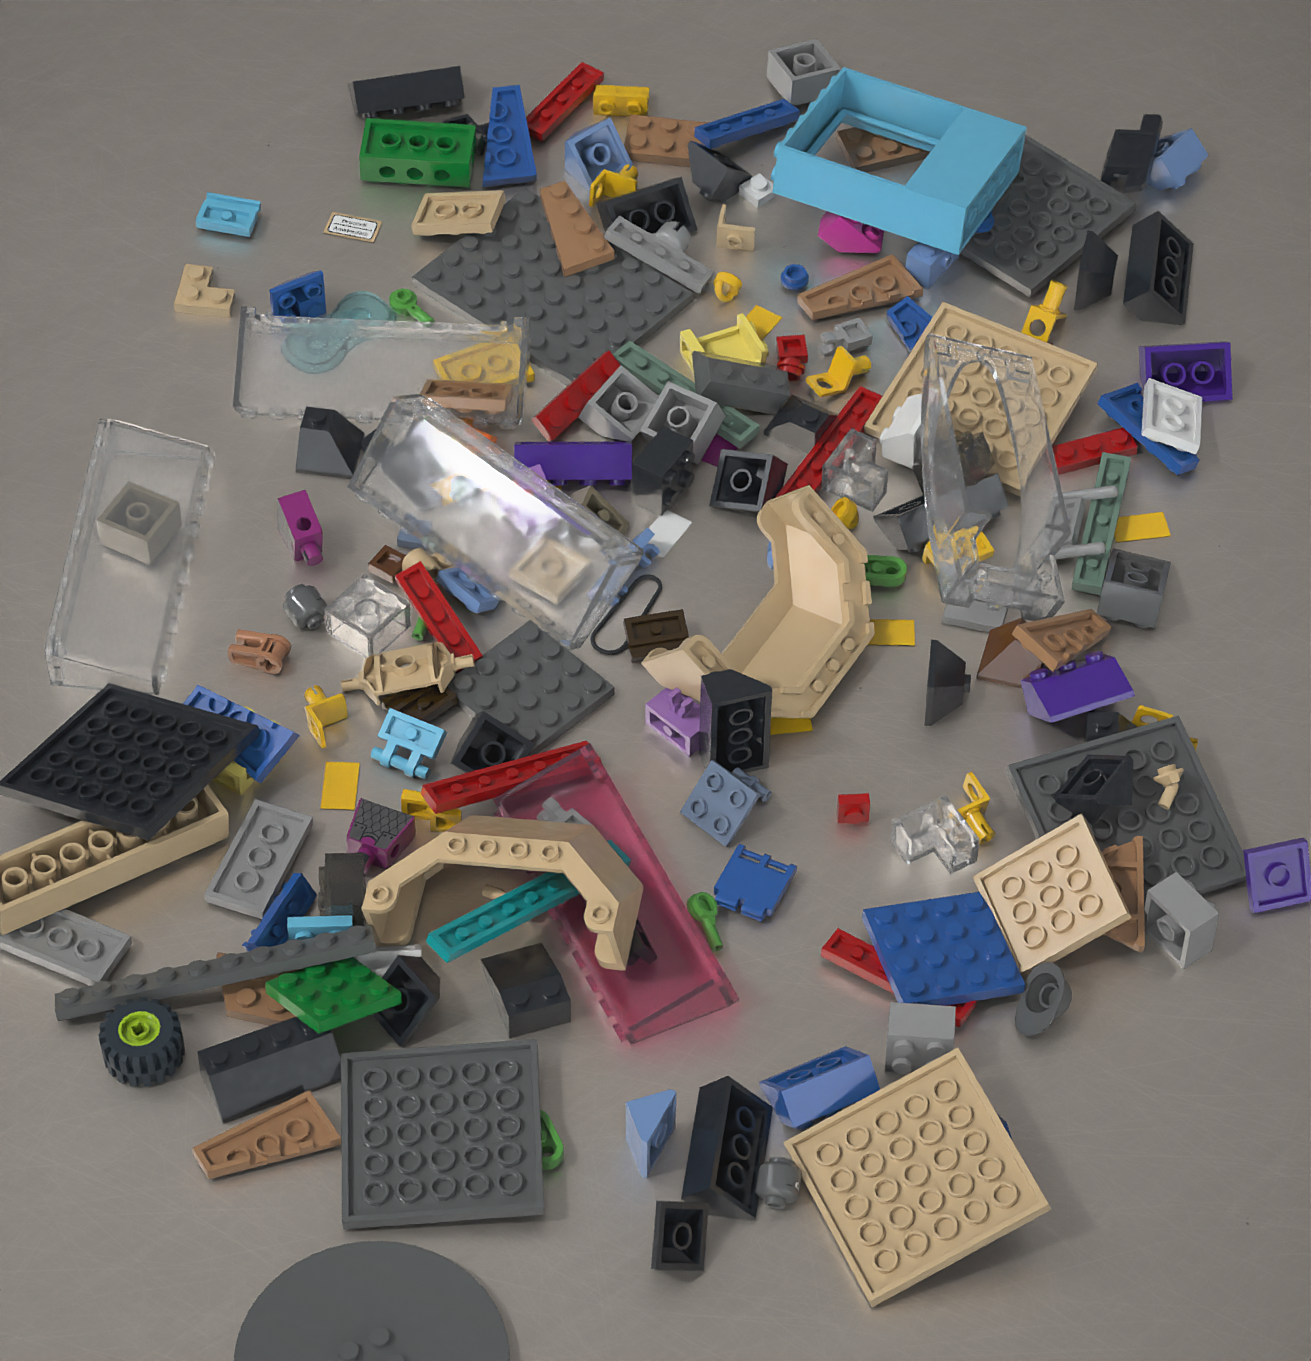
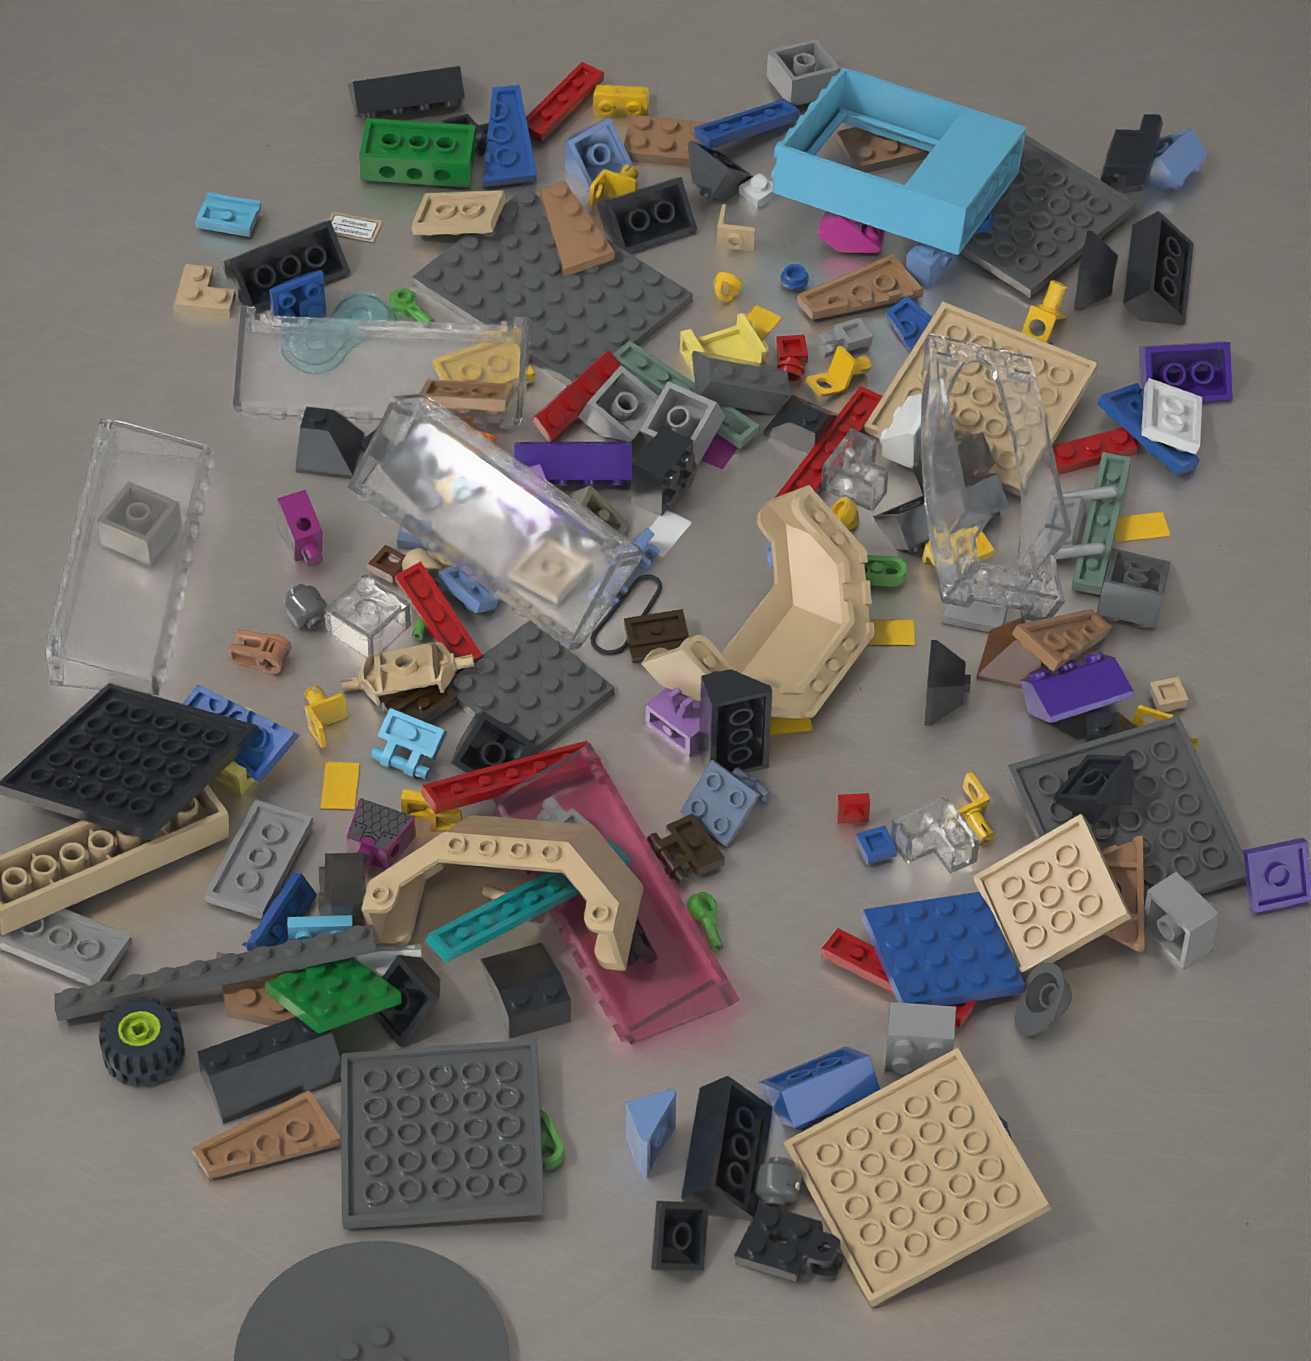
light grey plate [604,216,715,294] -> none
black slope [709,449,788,512] -> none
blue plate [714,844,797,921] -> none
tan plate [1153,764,1184,809] -> none
none -> black slope [221,220,351,313]
none -> dark brown plate [647,813,725,886]
none -> black plate [734,1203,843,1282]
none -> blue plate [855,825,897,865]
none -> tan plate [1148,676,1189,712]

